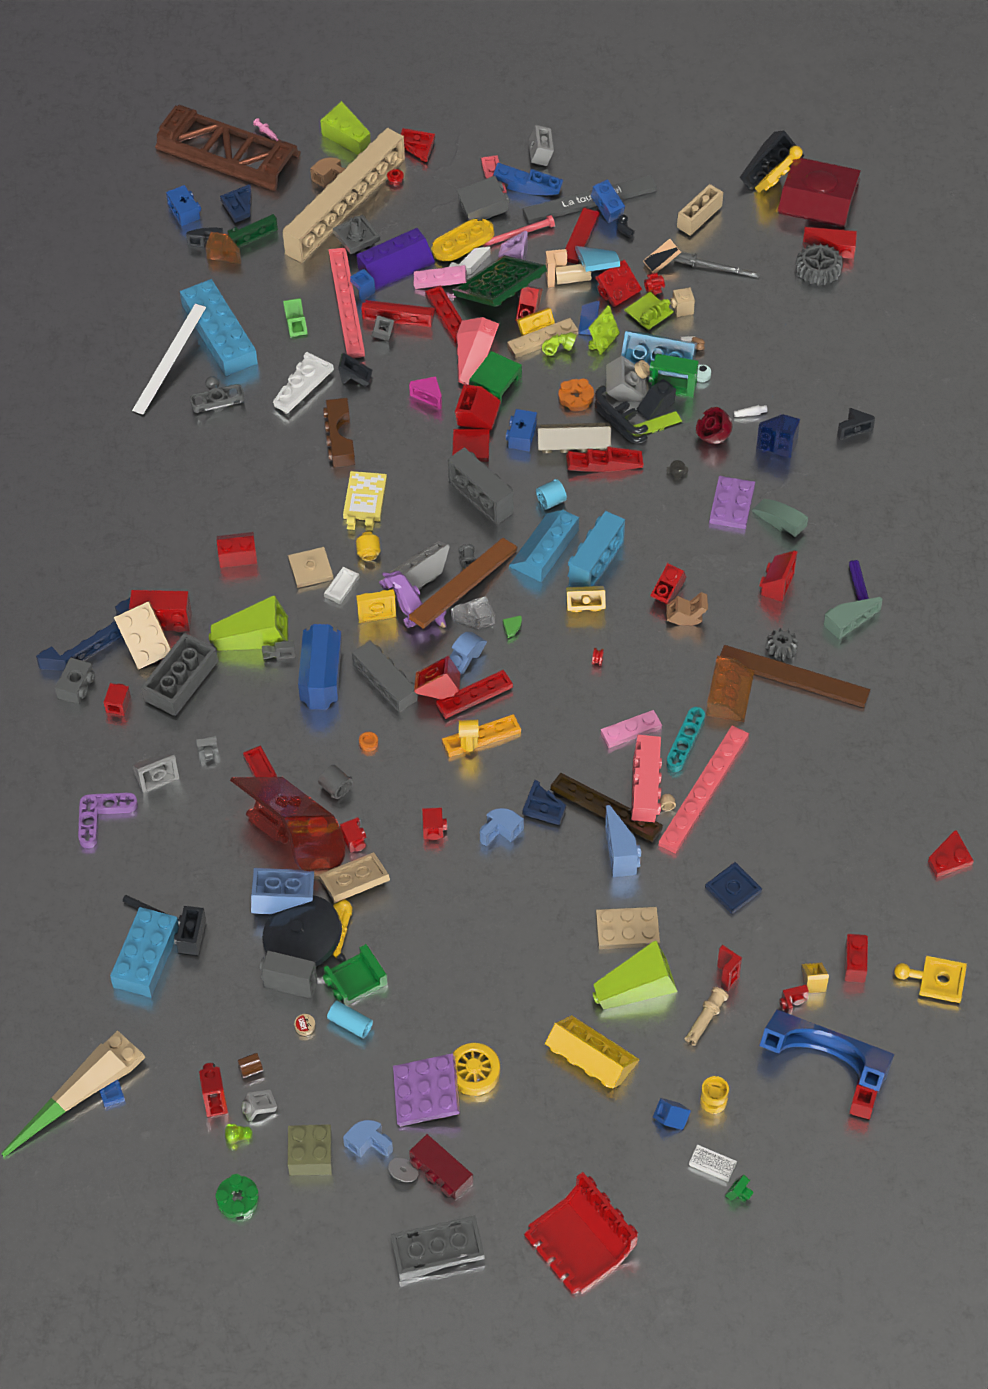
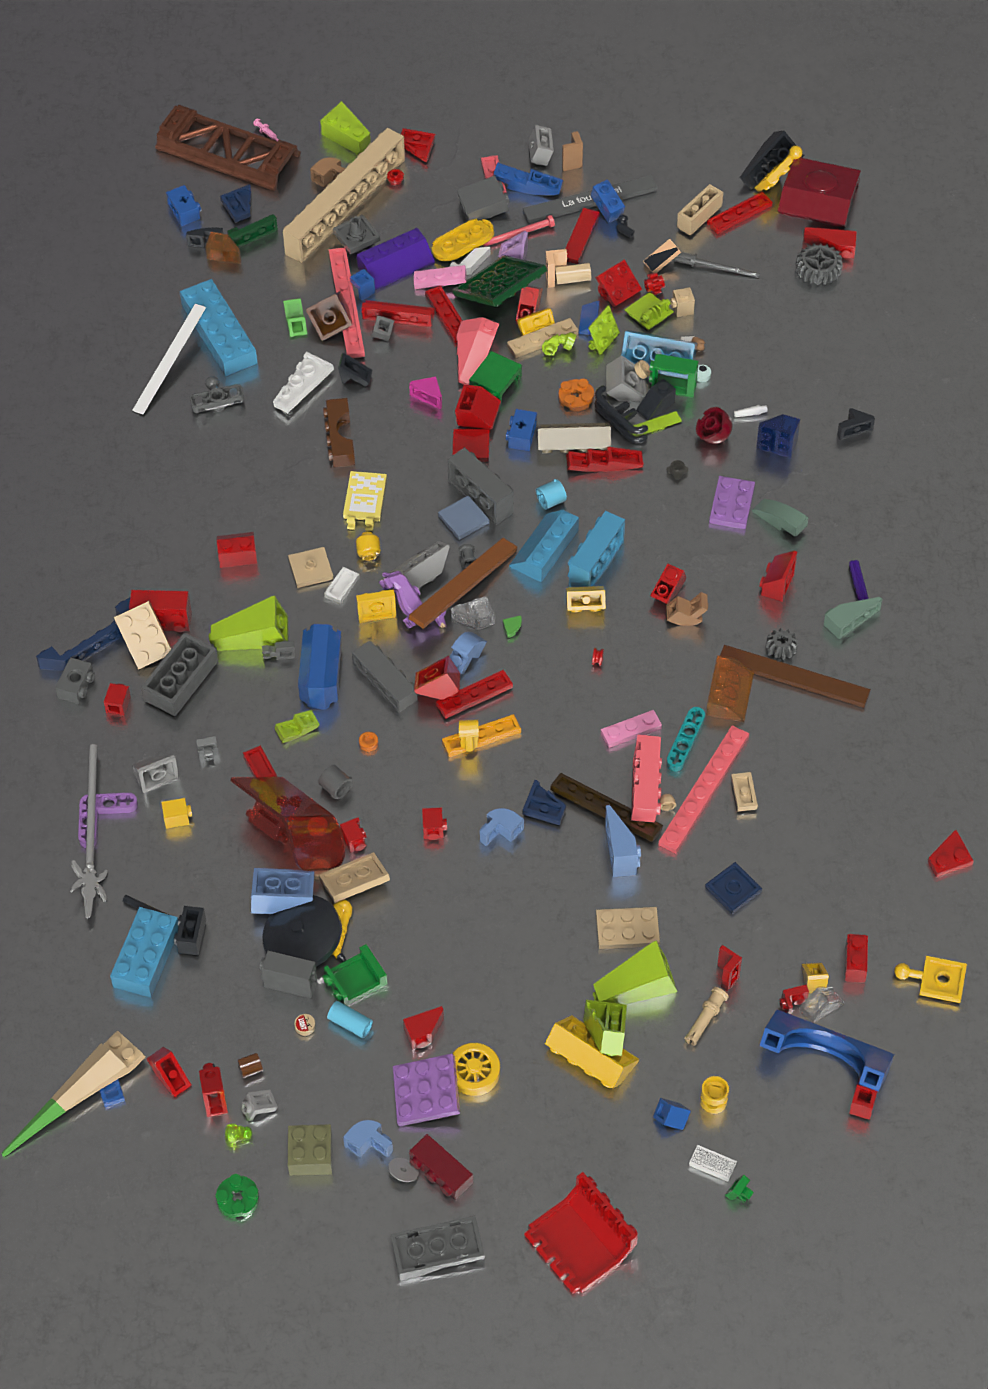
medium azure slope [575,246,620,272] -> none
none -> light grey piece [70,744,108,919]
none -> red slope [146,1047,191,1097]
none -> yellow brick [161,798,192,829]
none -> lime slope [275,710,320,743]
none -> reddish brown slope [305,291,353,341]
none -> red slope [403,1006,444,1050]
none -> sand blue tile [438,496,489,540]
none -> medium nougat panel [562,131,583,171]
none -> lime wedge [583,1000,627,1056]
none -> red tile [707,192,773,234]
none -> tan plate [731,772,758,812]
none -> clear slope [799,987,844,1023]

